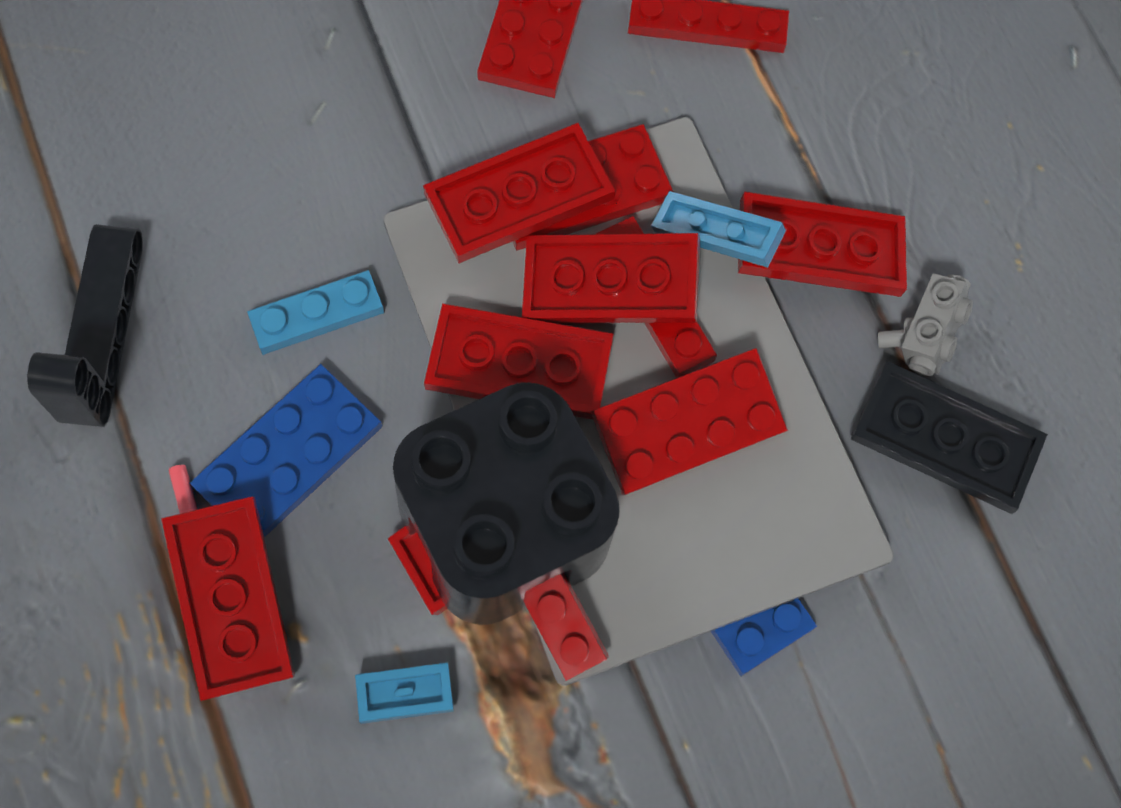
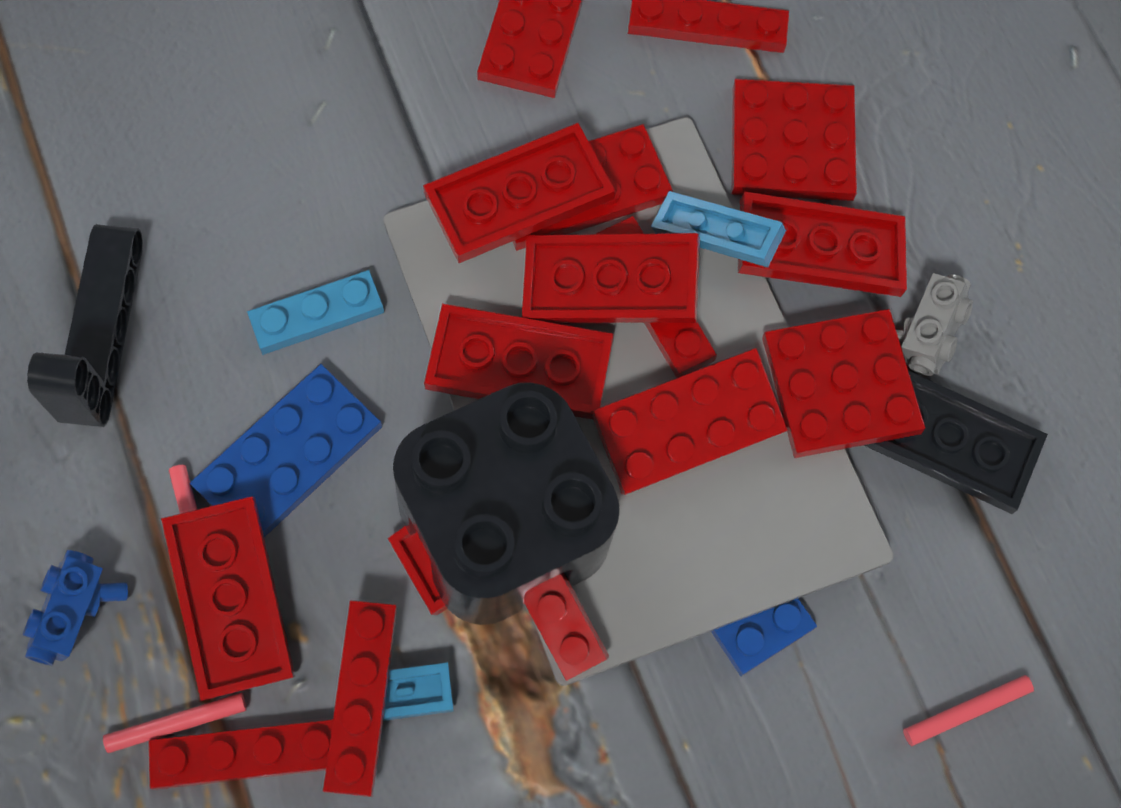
none -> blue brick [23,550,128,666]
none -> coral bar [103,693,247,753]
none -> red plate [149,720,333,790]
none -> red plate [323,600,398,797]
none -> red plate [731,79,857,201]
none -> red plate [762,309,926,458]
none -> coral bar [903,675,1034,746]

